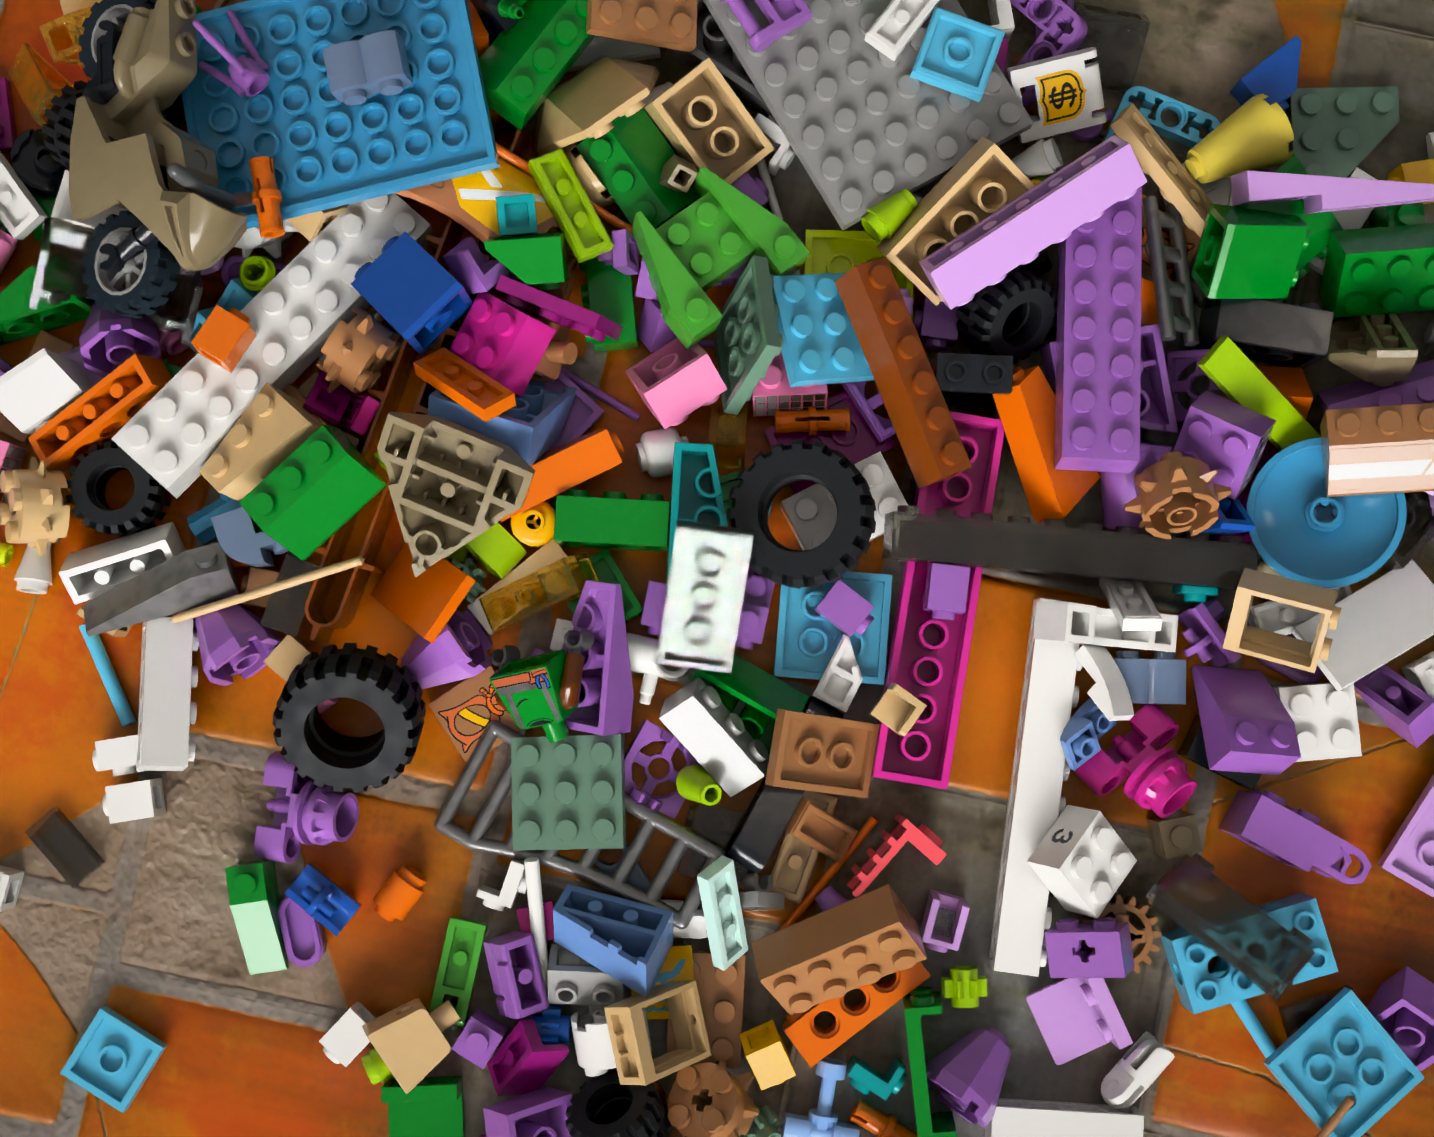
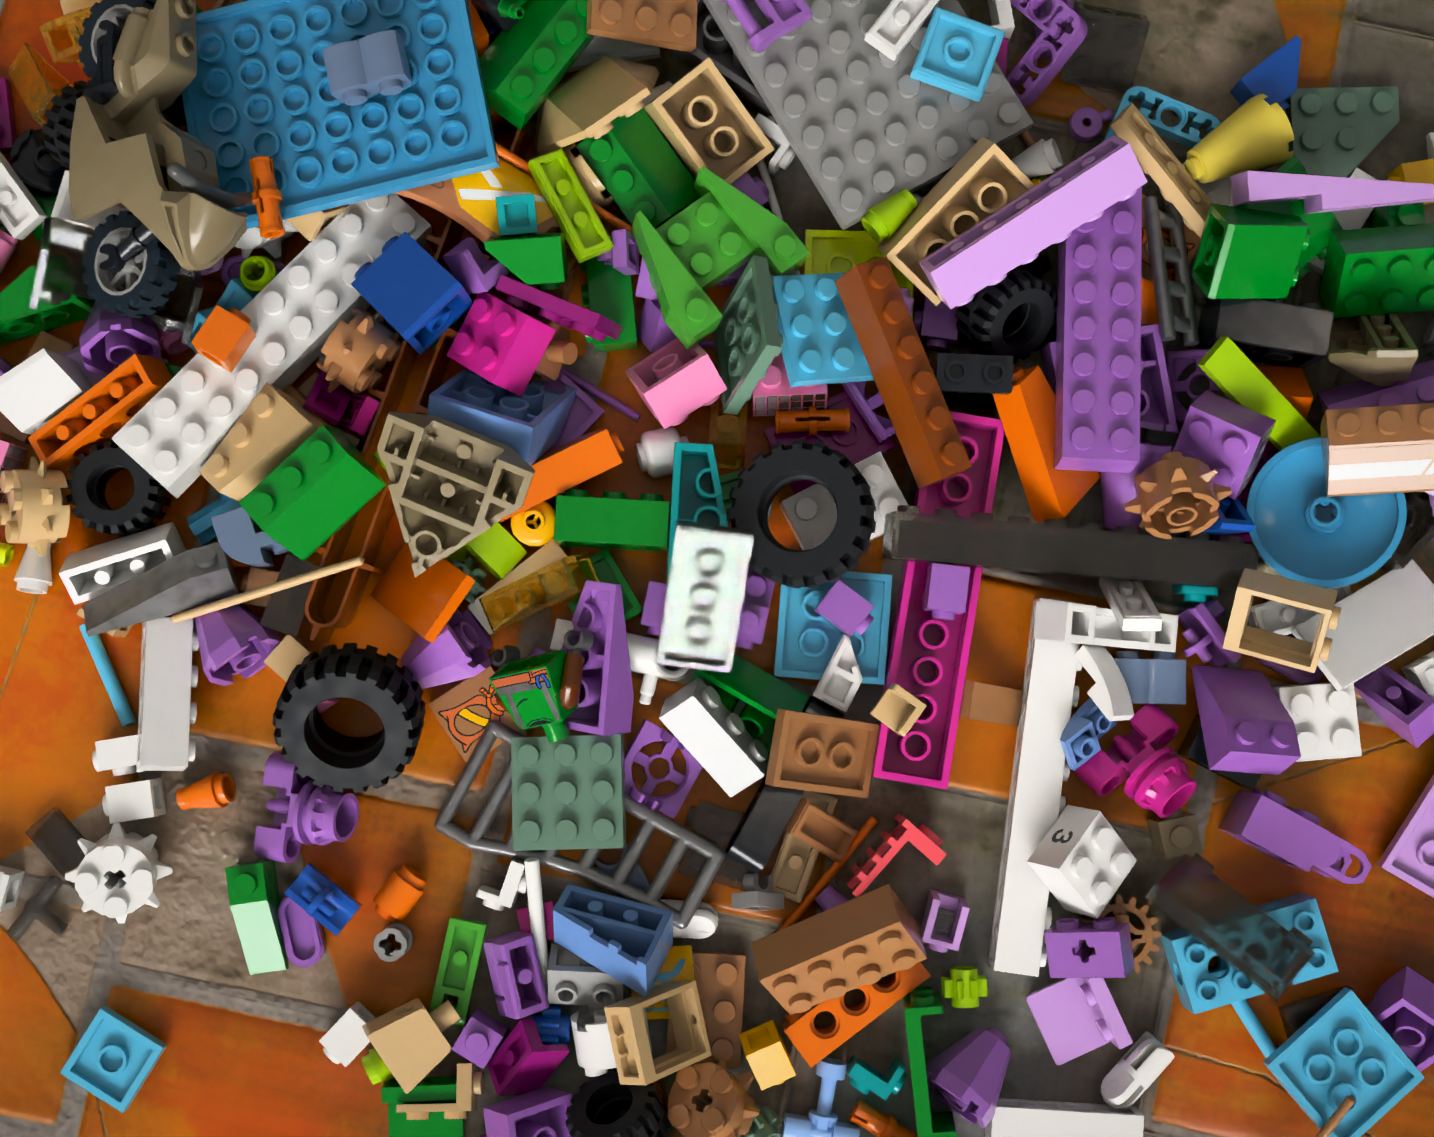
medium lavender plant [192,10,270,97] -> none
orange plate [413,347,516,422] -> none
dark tan piece [659,154,698,193] -> none
lime cone [676,764,722,806] -> none
light aqua plate [697,855,748,971] -> none
white container [1007,47,1106,143] -> none
none -> clear smoke piece [7,876,68,940]
none -> white brick [65,822,173,924]
none -> orange cone [176,771,236,810]
none -> light grey bush [373,923,414,962]
none -> tan bracket [396,1063,484,1120]
none -> medium nougat tile [959,680,1024,727]

